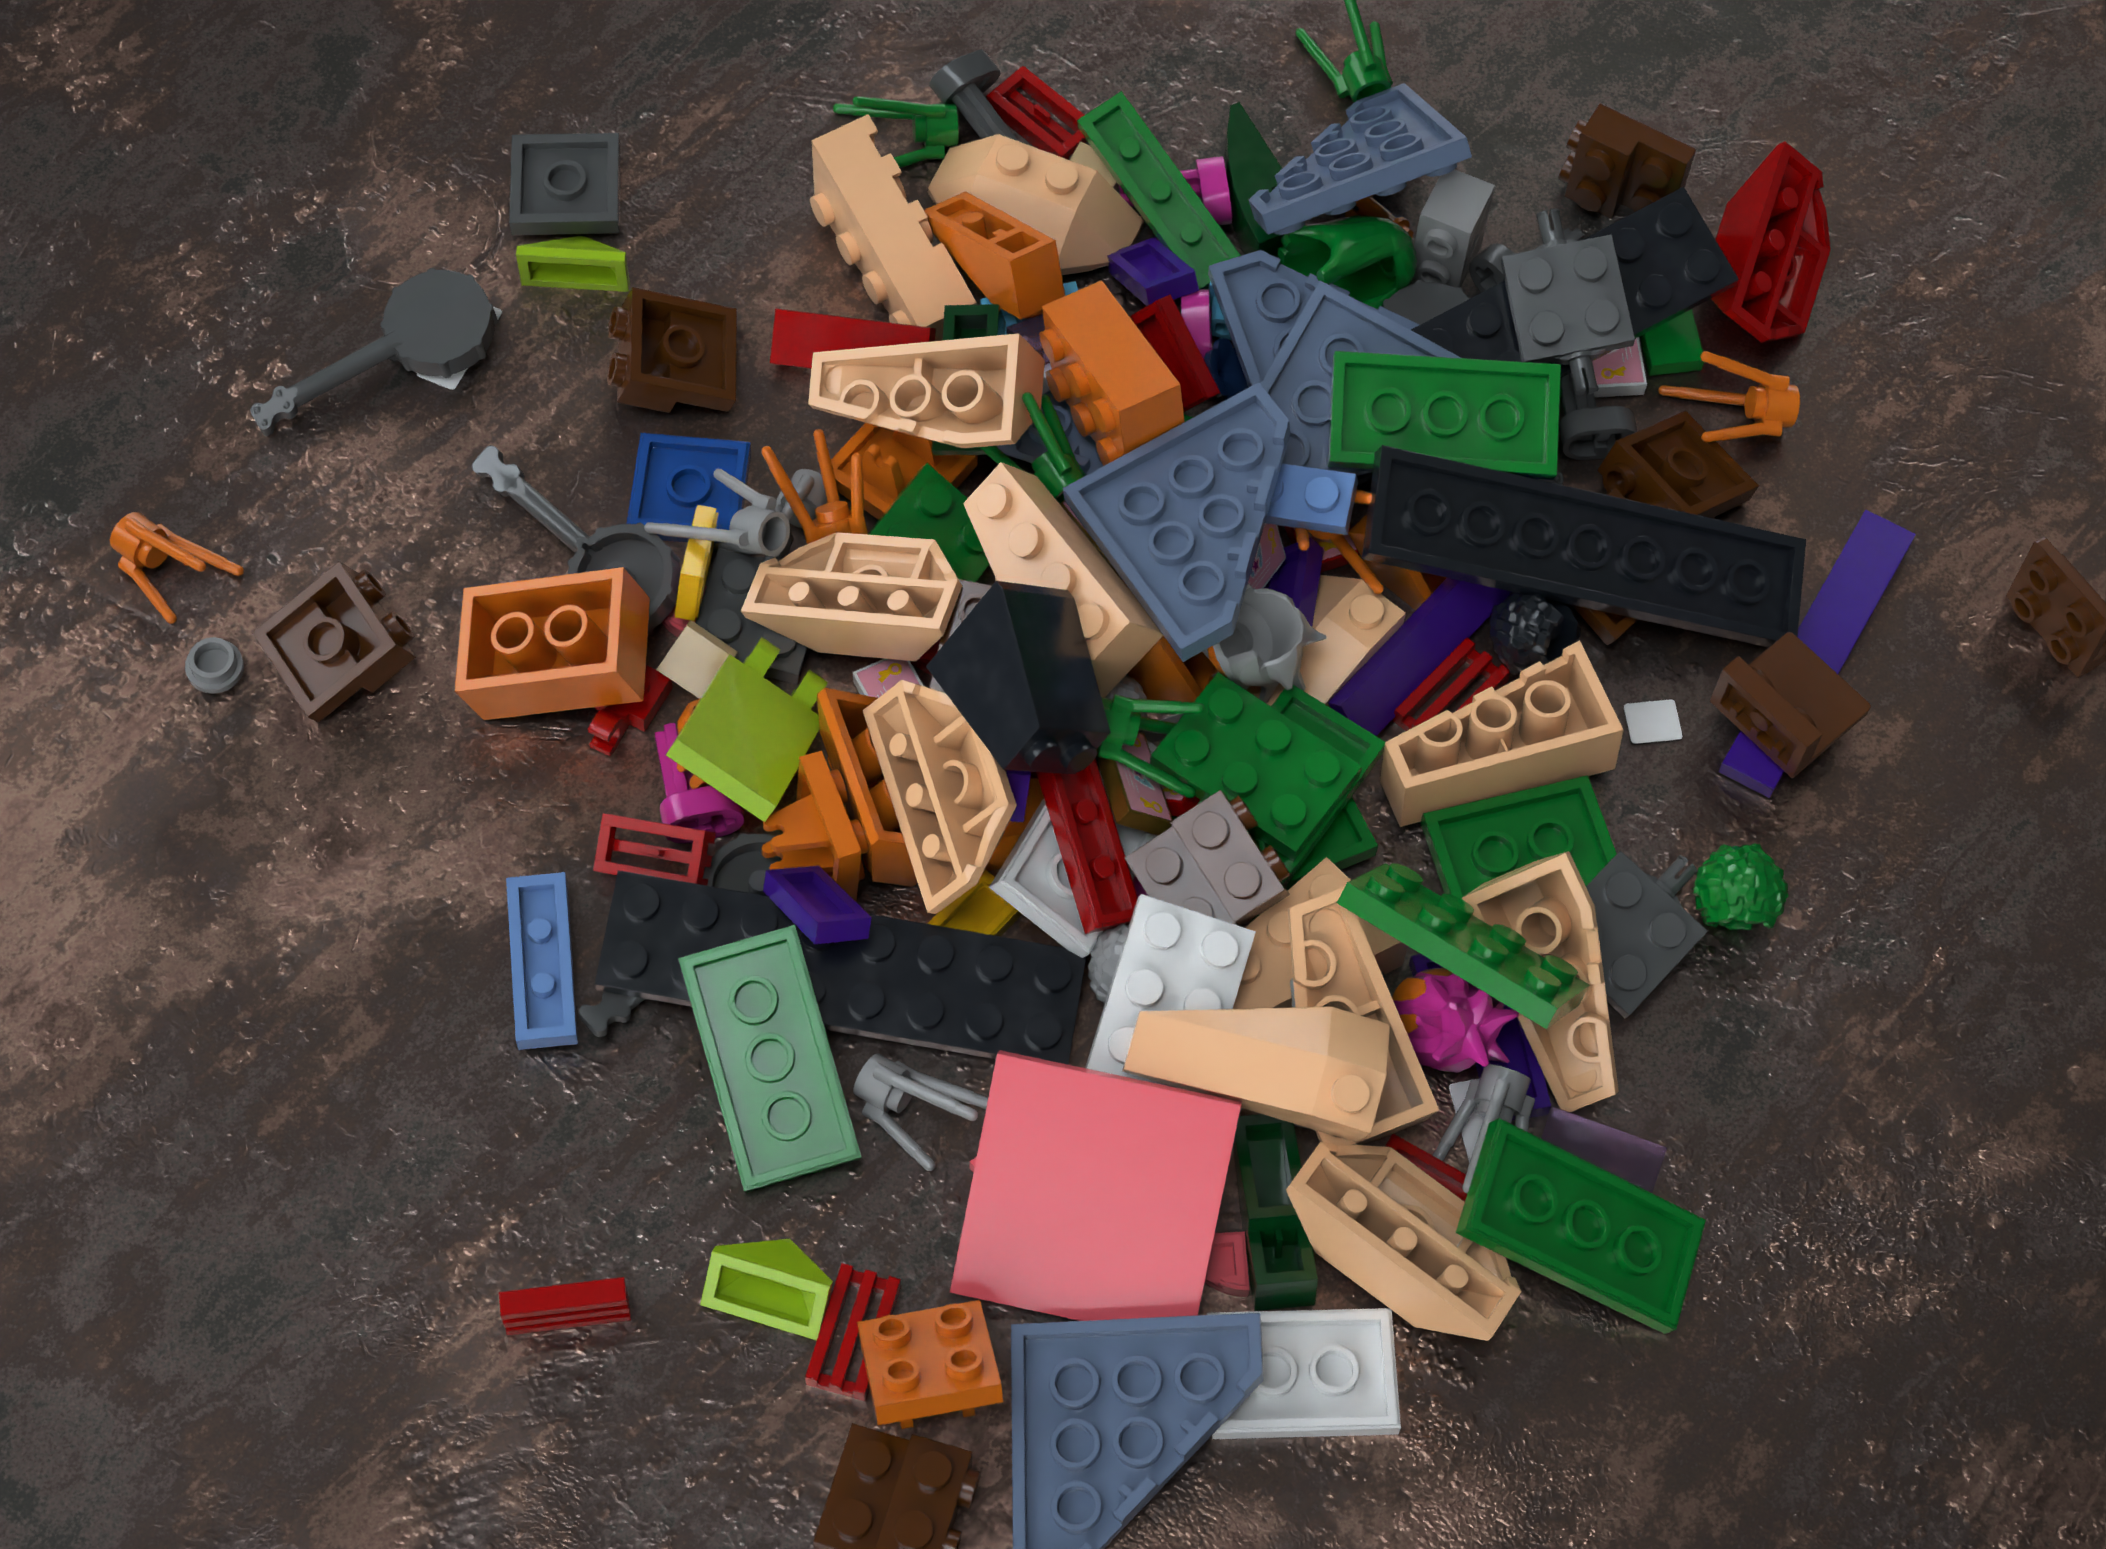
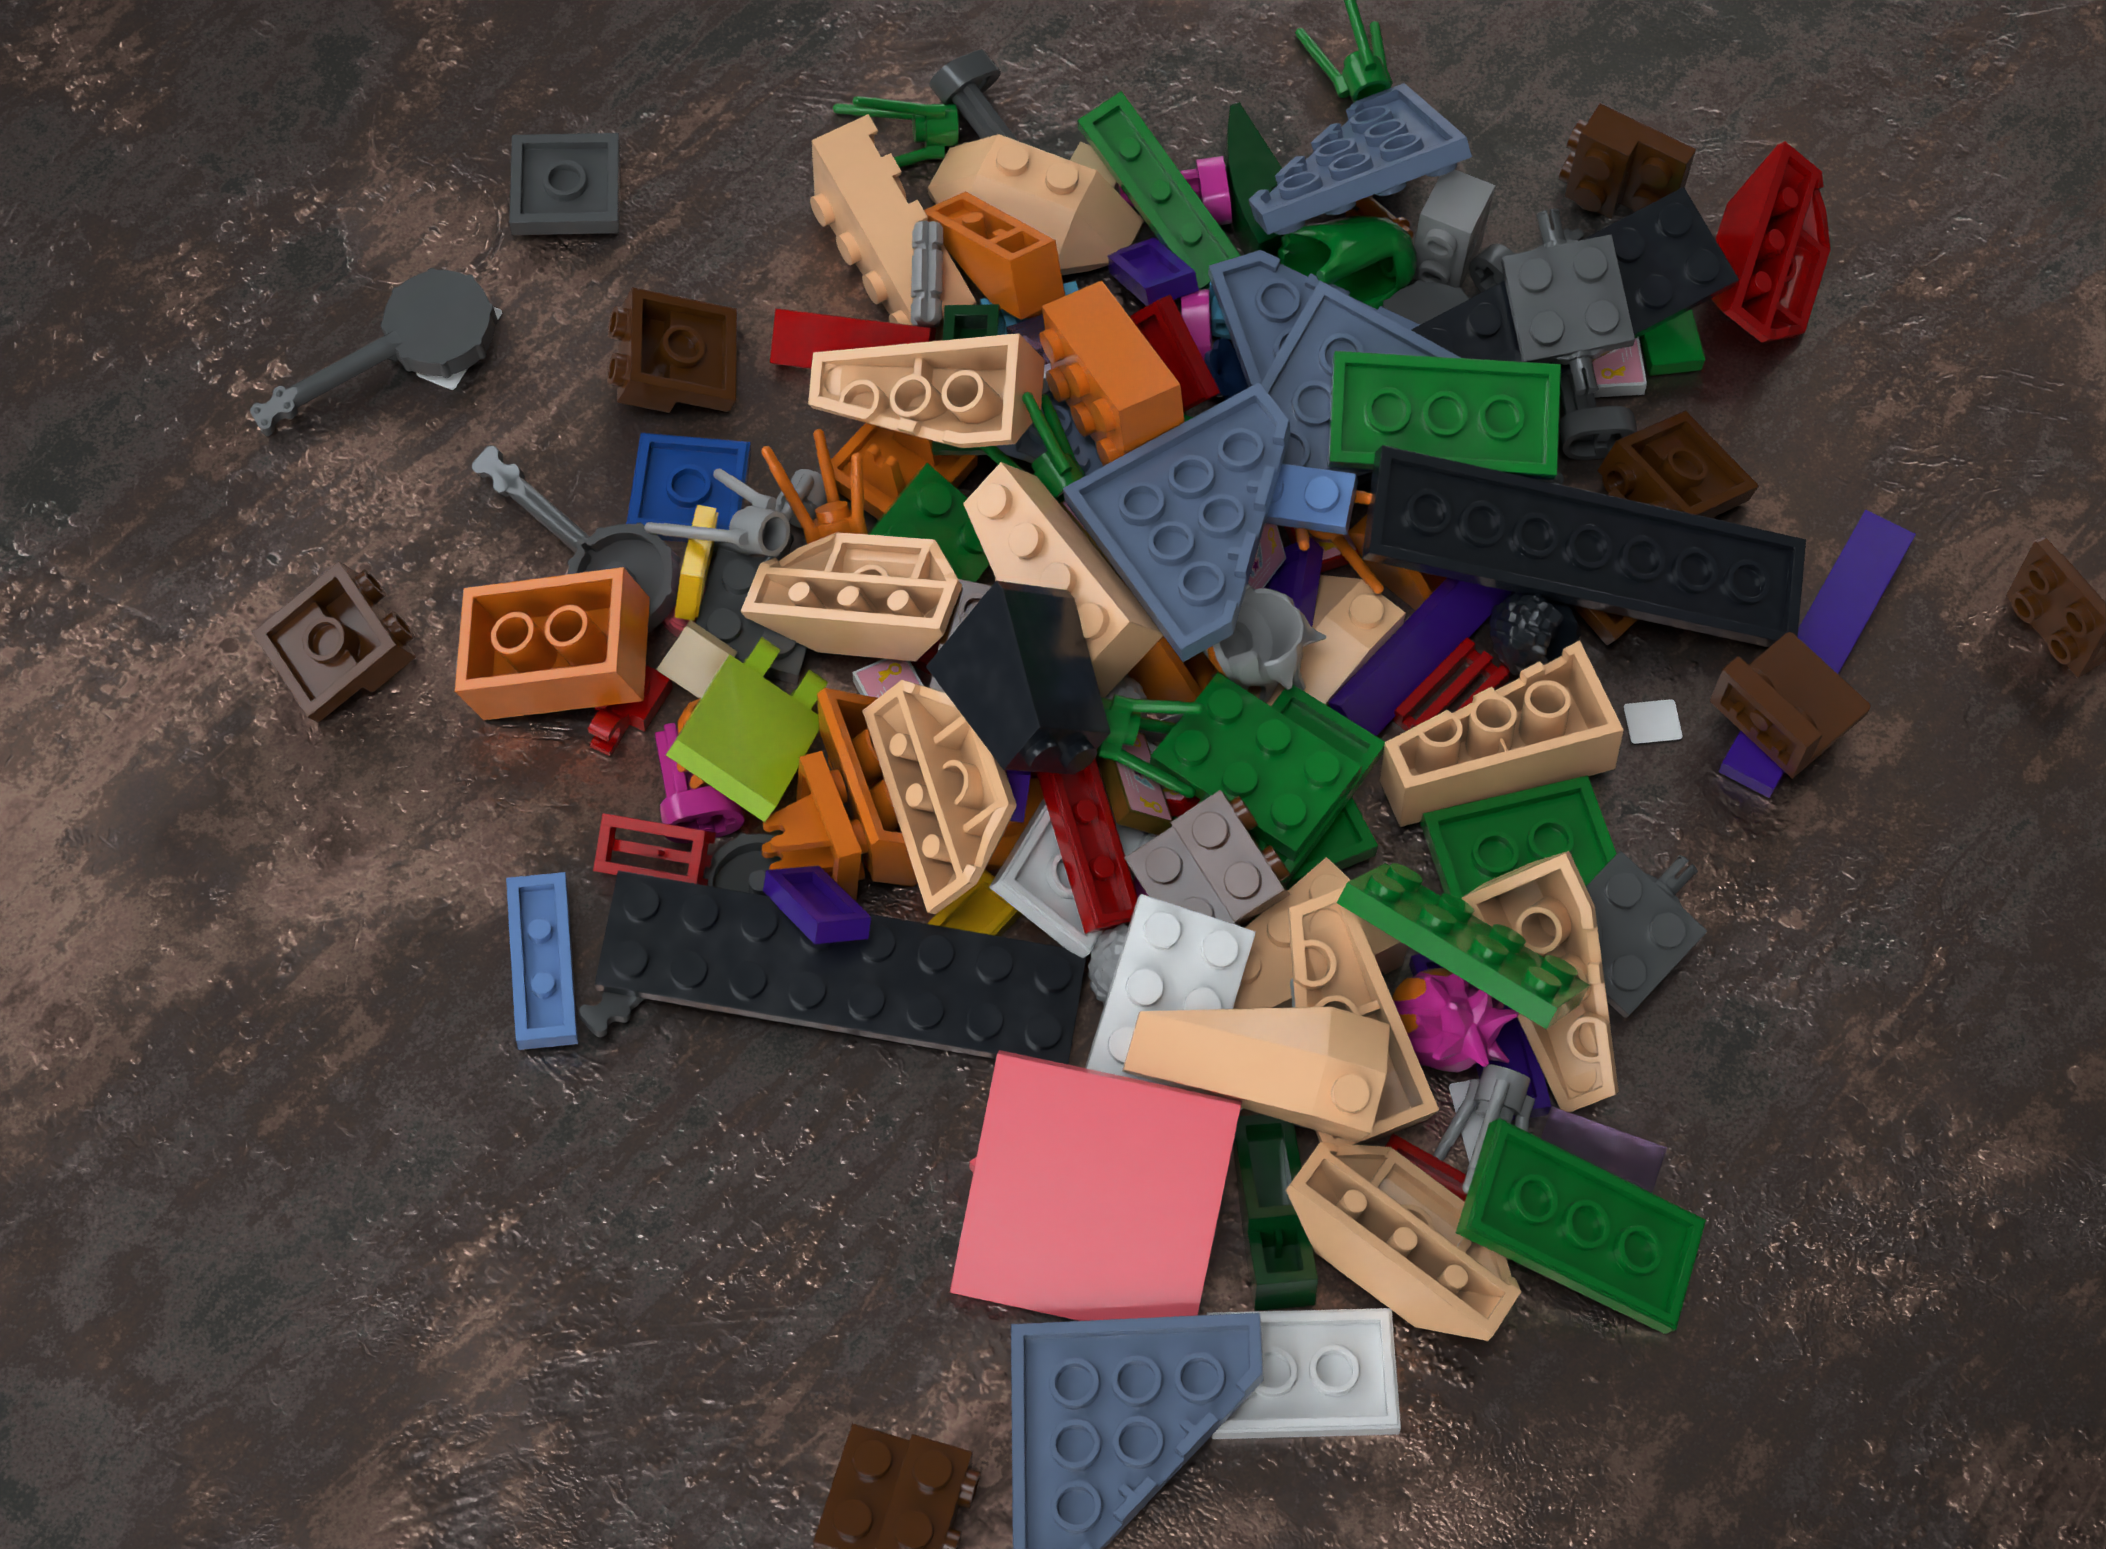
orange plant [110,512,244,624] -> none
light grey plate [185,637,244,694] -> none
red tile [499,1277,631,1336] -> none
lime slope [516,236,630,292] -> none
tile [678,925,862,1193] -> none
lime slope [700,1239,833,1341] -> none
red tile [805,1263,901,1401] -> none
light grey plant [853,1053,988,1171] -> none
orange plate [857,1300,1003,1429] -> none
red tile [986,66,1089,160] -> none
coral tile [1205,1231,1250,1297] -> none
orange plant [1658,351,1800,443] -> none
green piece [1692,843,1789,930] -> none
none -> light grey axle [911,221,943,328]

